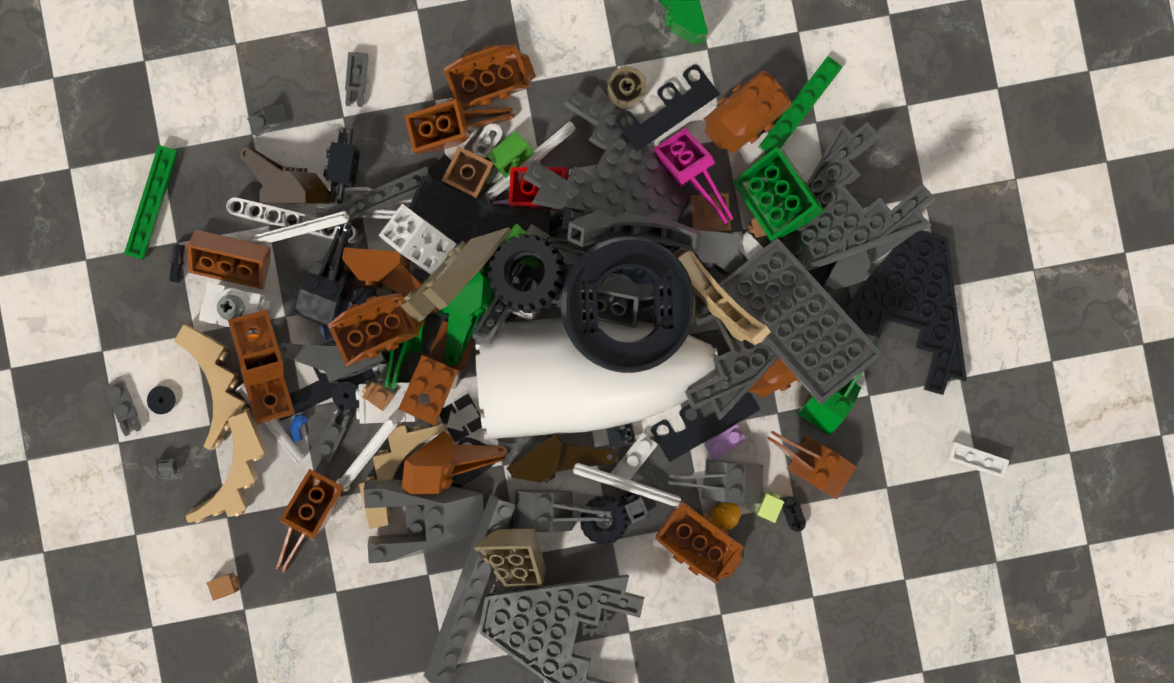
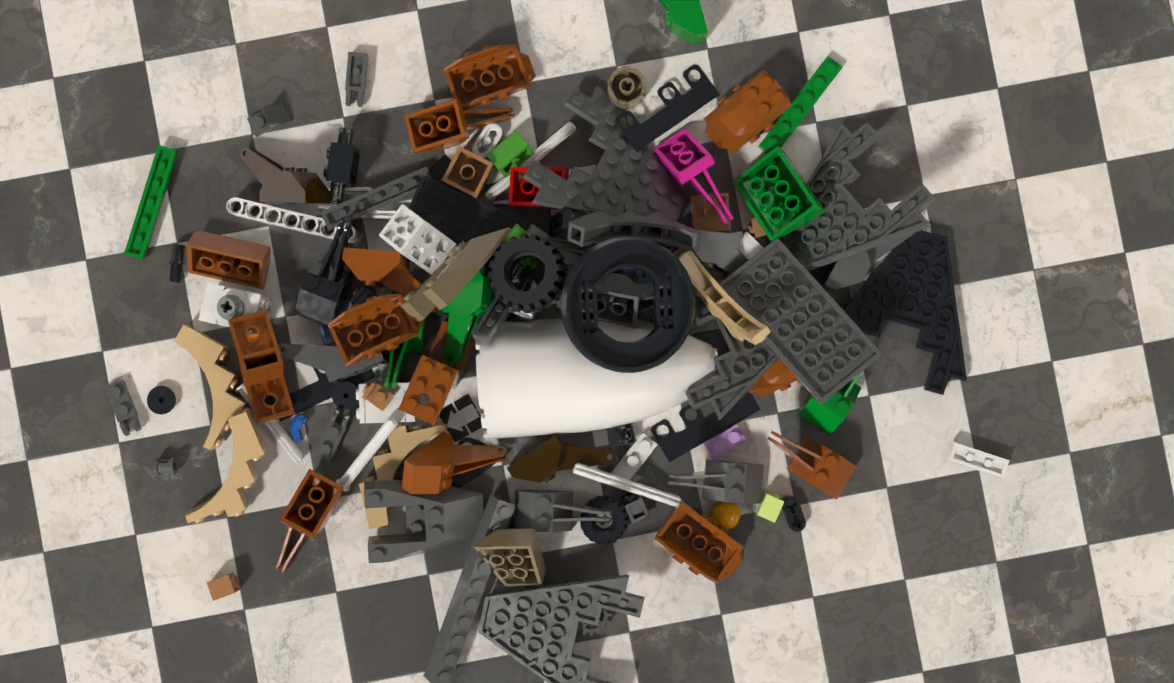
white axle [253,211,349,245] -> none

